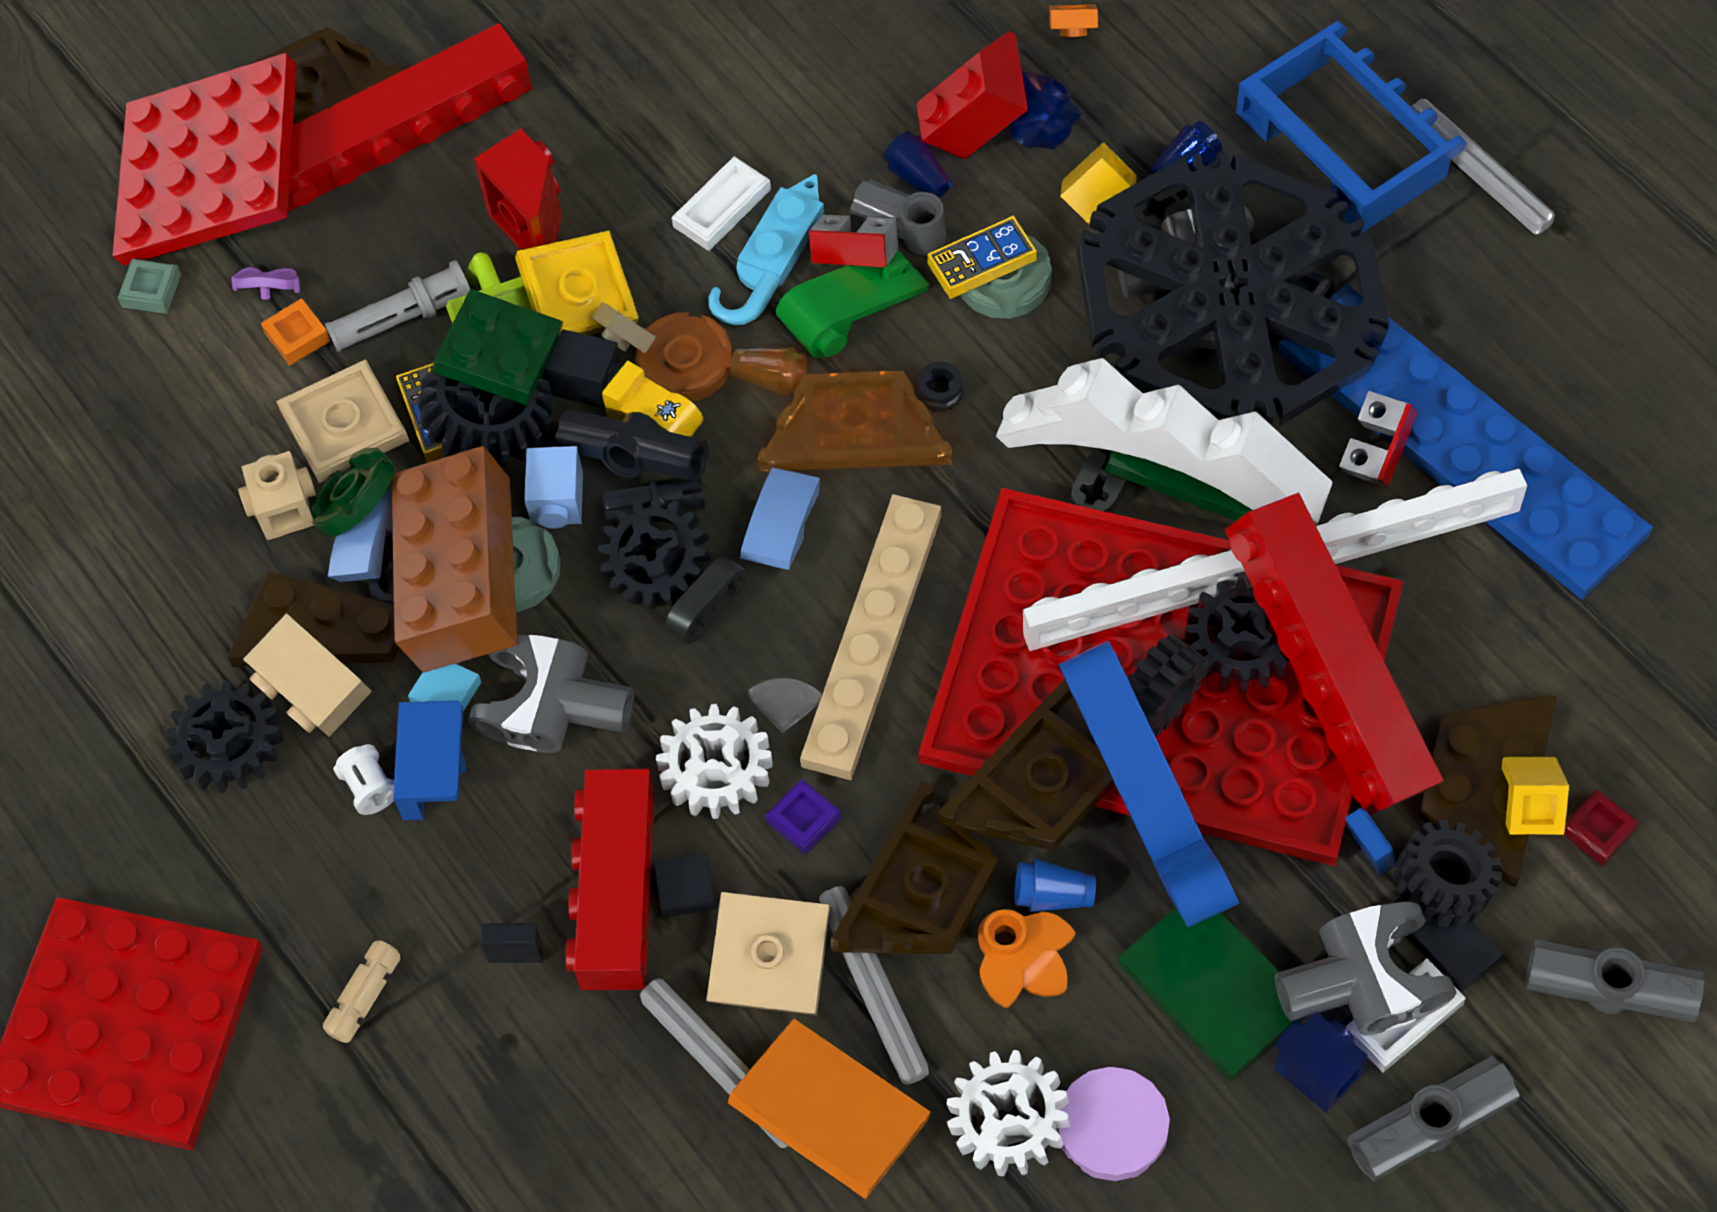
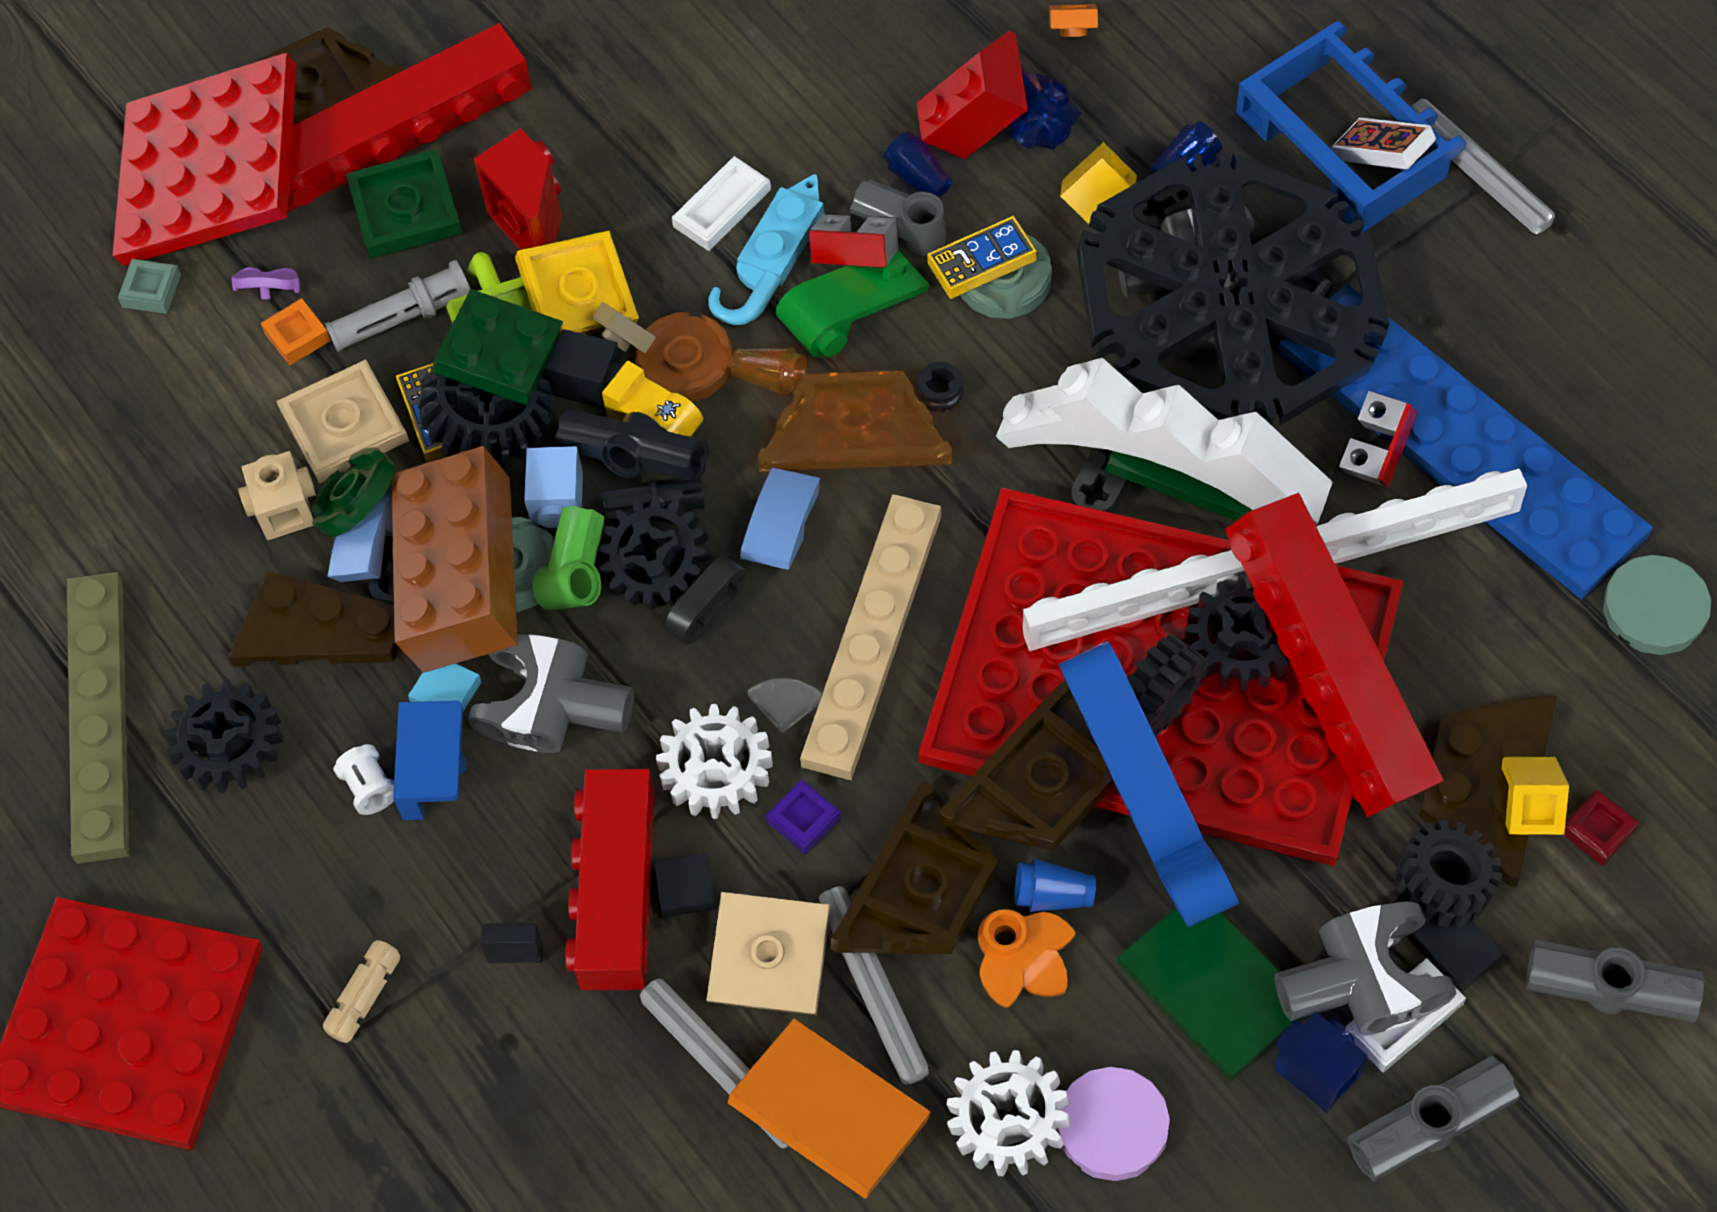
tan brick [243,613,372,737] -> none
blue tile [1345,808,1397,876] -> none
none -> olive plate [67,572,130,864]
none -> dark green plate [346,149,462,259]
none -> bright green piece [532,506,605,611]
none -> tile [1331,118,1436,169]
none -> sand green tile [1603,555,1711,655]

